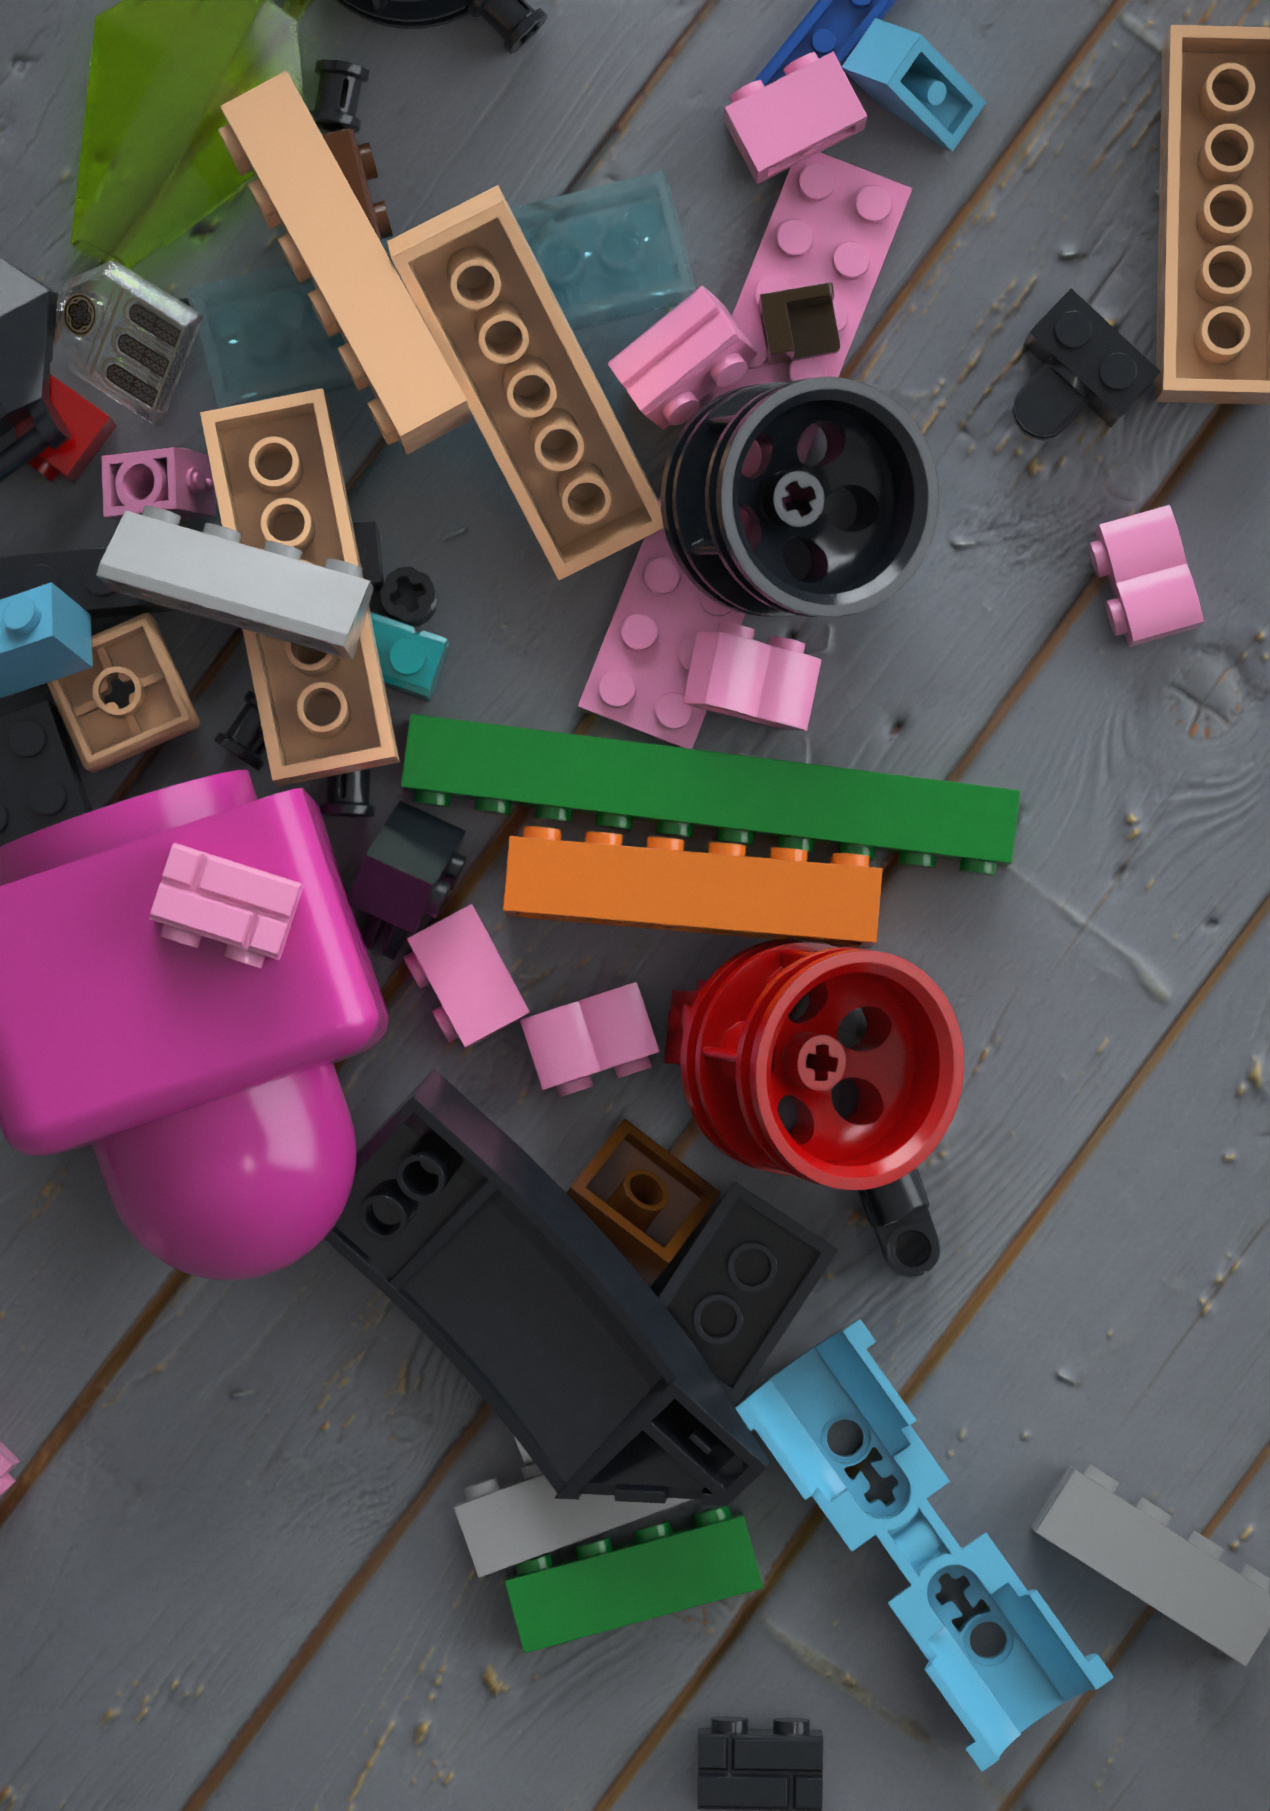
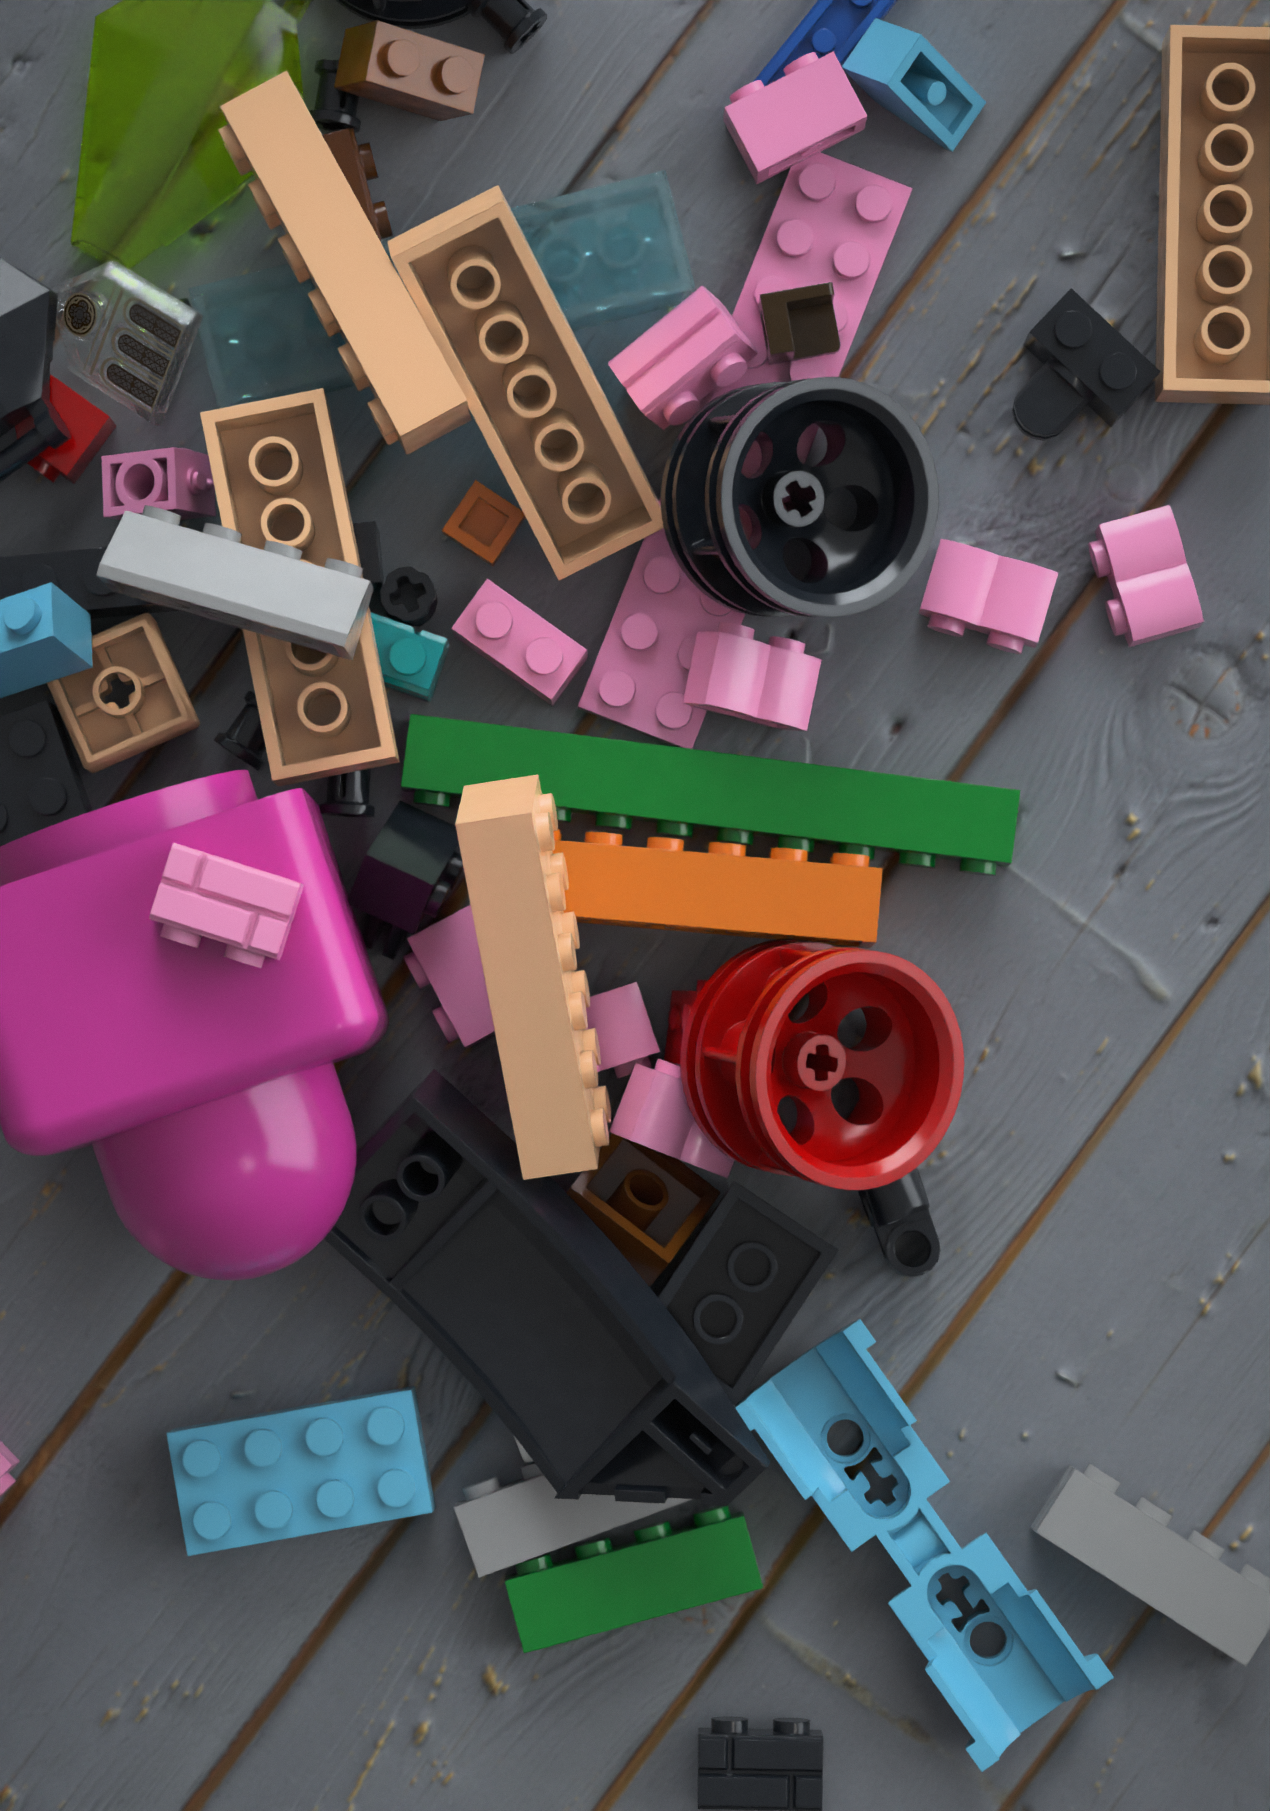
none -> medium azure brick [166,1386,436,1556]
none -> dark orange brick [334,20,485,121]
none -> orange plate [442,480,526,567]
none -> bright pink brick [451,579,588,706]
none -> light nougat brick [455,774,611,1180]
none -> bright pink brick [609,1058,734,1178]
none -> bright pink brick [919,539,1058,654]

